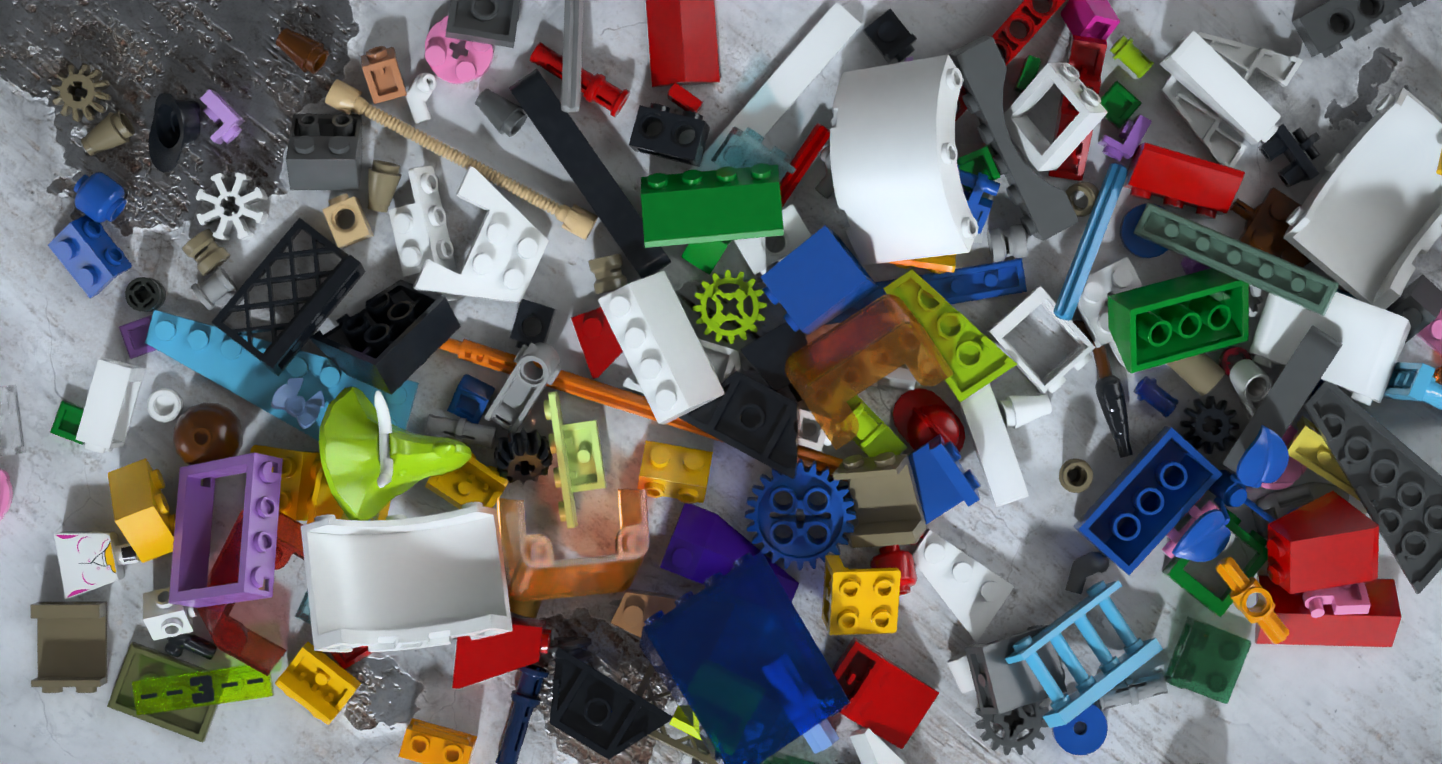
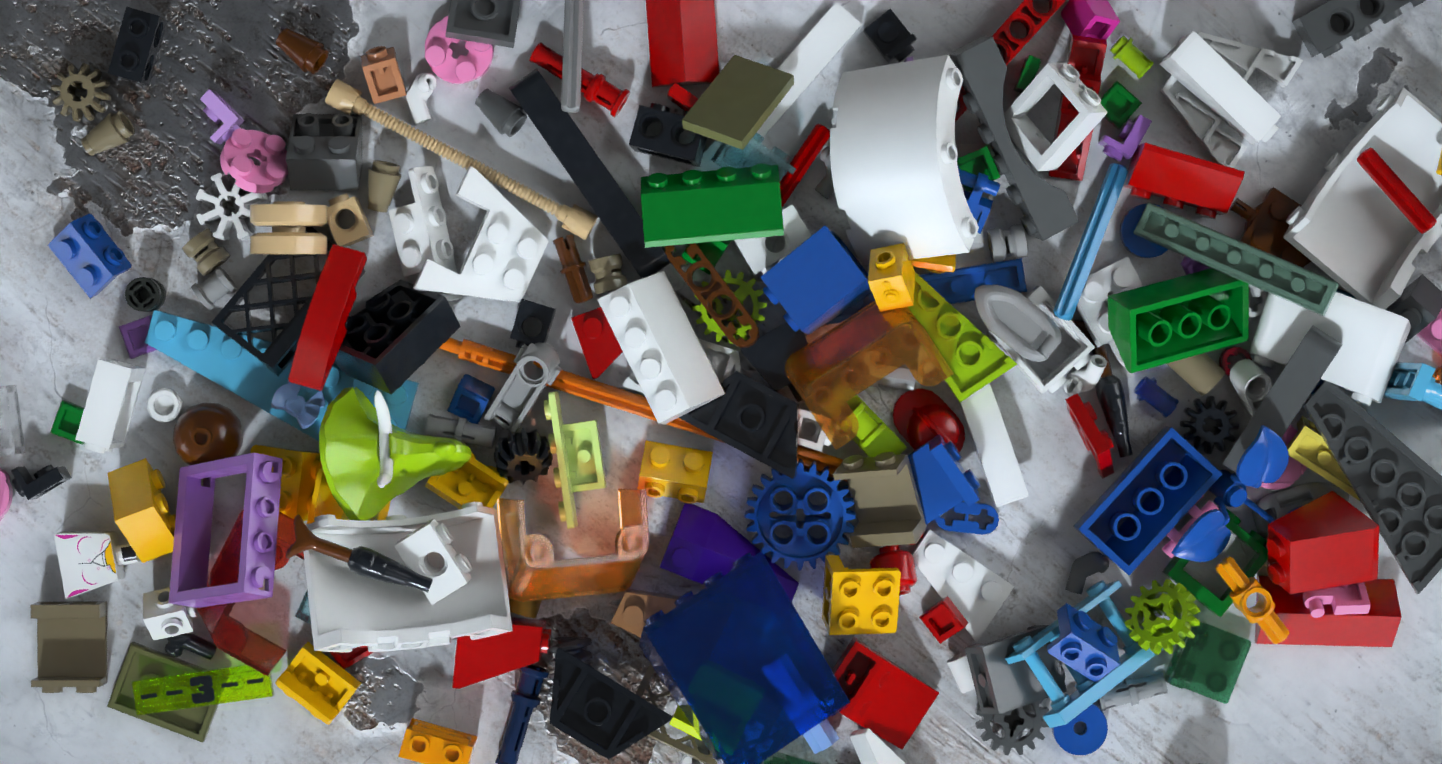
blue head [73,172,127,223] -> none
black piece [148,92,200,173] -> none
white cone [998,394,1052,429] -> none
dark tan cone [1059,459,1093,493] -> none
dark tan piece [1066,181,1099,217] -> none
black hips [1258,124,1320,187] -> none
none -> black bracket [11,464,72,500]
none -> black brick [108,7,168,86]
none -> bright pink plate [220,128,288,193]
none -> tan wheel [250,201,327,255]
none -> black piece [286,514,433,592]
none -> red slope [288,244,367,391]
none -> white brick [394,519,472,605]
none -> reddish brown axle [553,234,593,303]
none -> reddish brown beam [665,243,759,348]
none -> olive tile [682,55,794,150]
none -> yellow head [868,243,915,312]
none -> red tile [919,596,968,644]
none -> blue beam [934,501,999,535]
none -> light grey piece [974,285,1061,362]
none -> blue bracket [1047,603,1120,682]
none -> white arm [1063,355,1107,396]
none -> red wing [1065,393,1114,479]
none -> lime gear [1124,579,1201,655]
none -> red axle [1357,148,1437,234]

